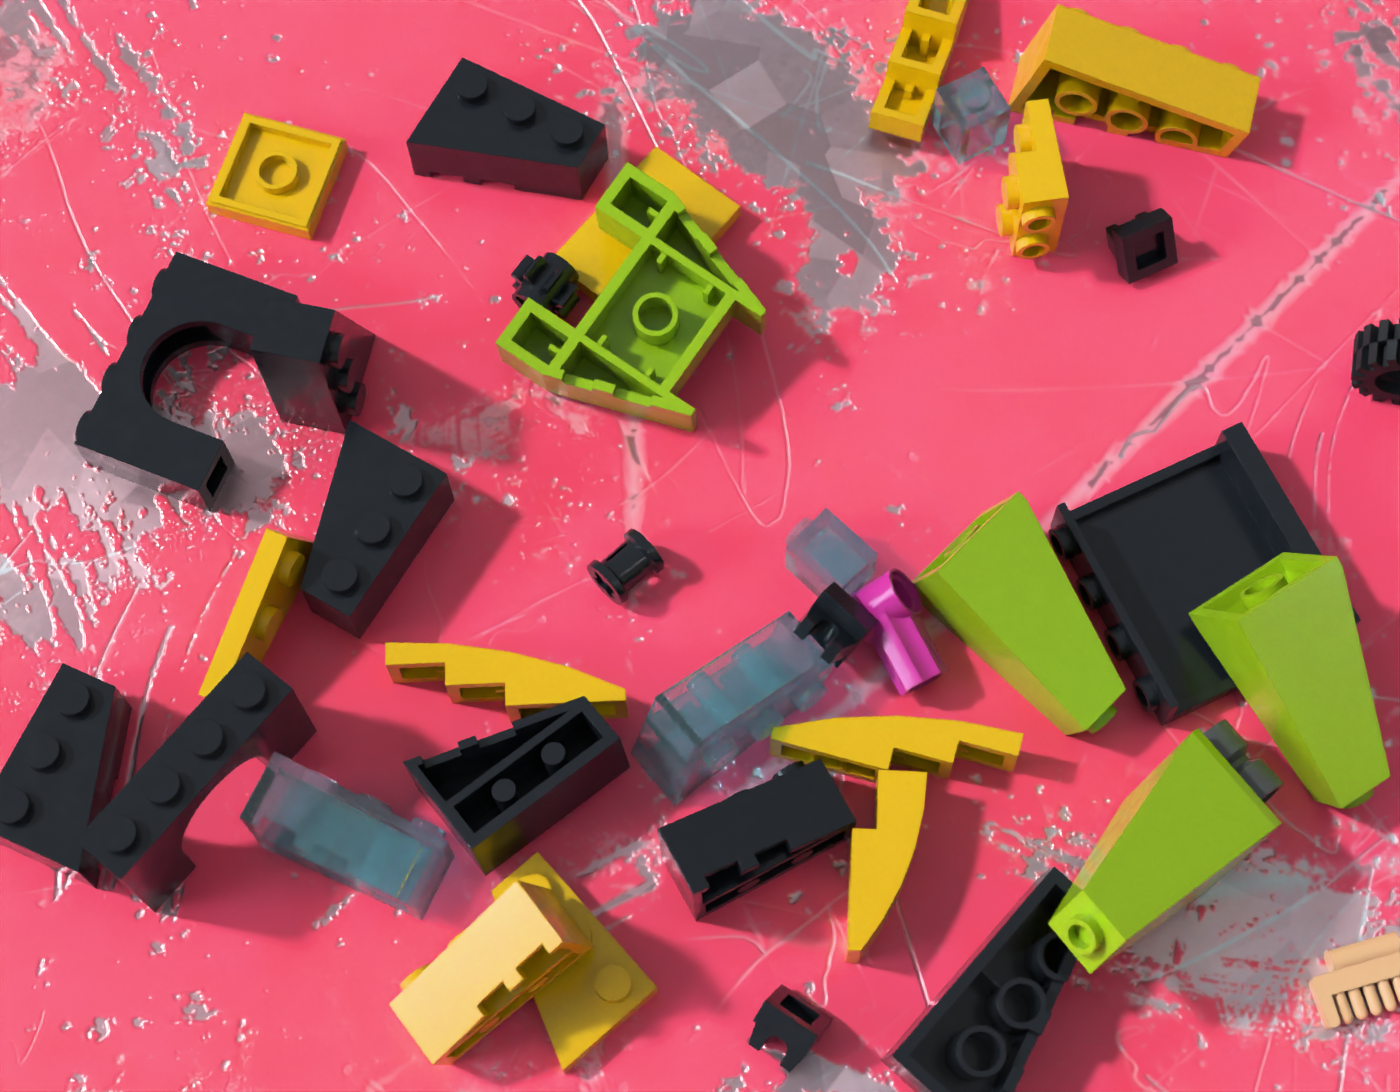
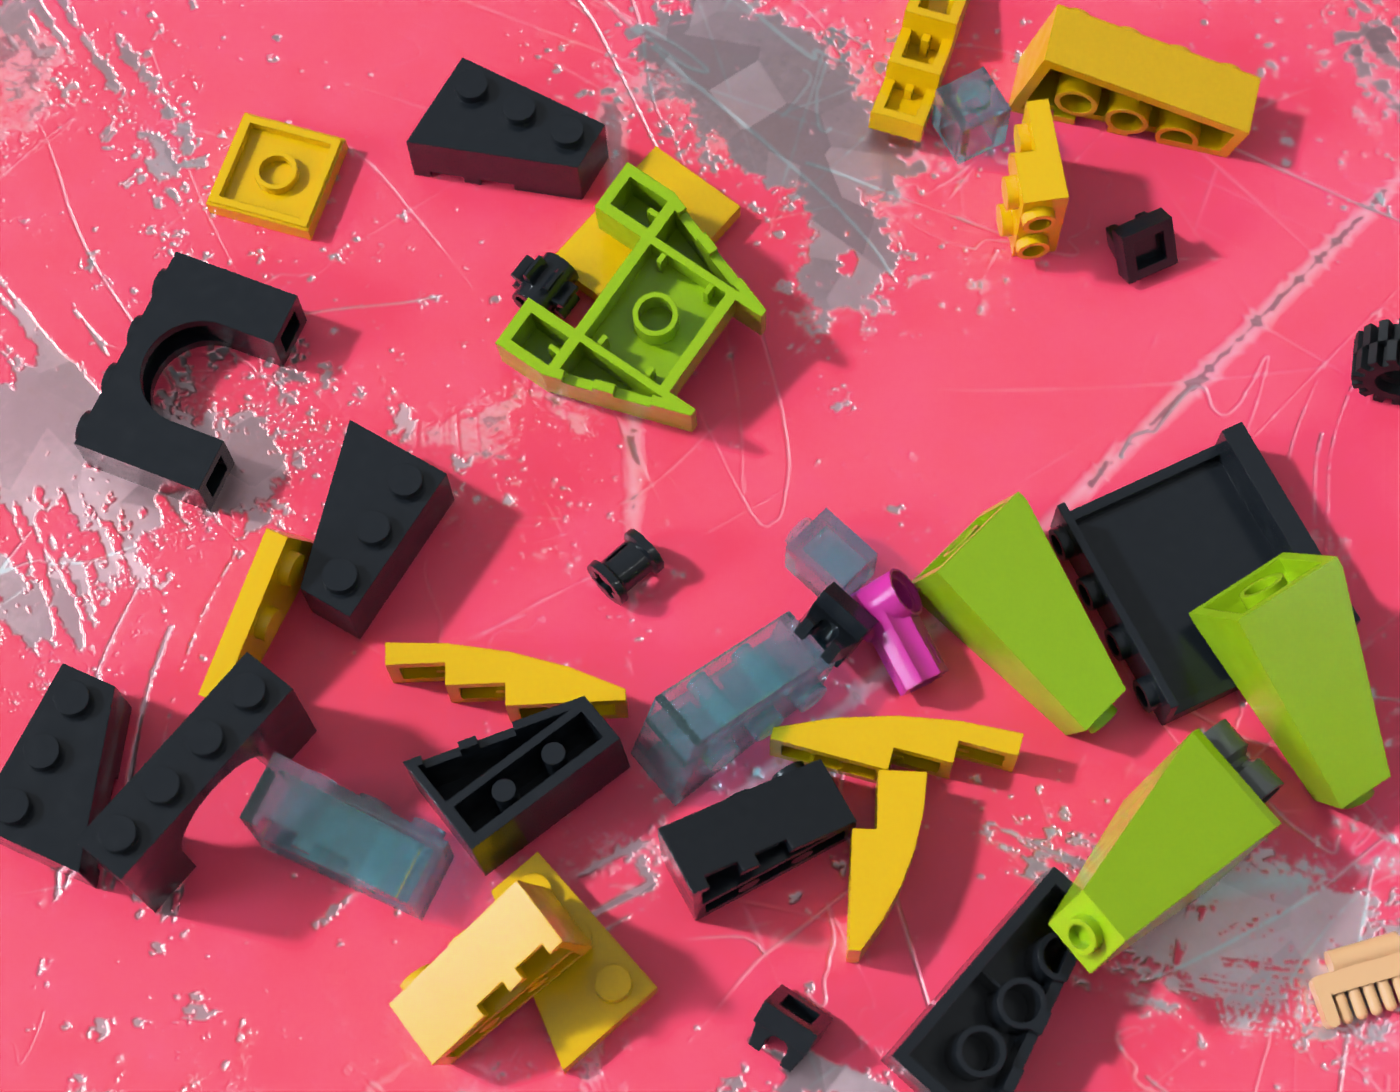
black wedge [250,296,376,434] -> none

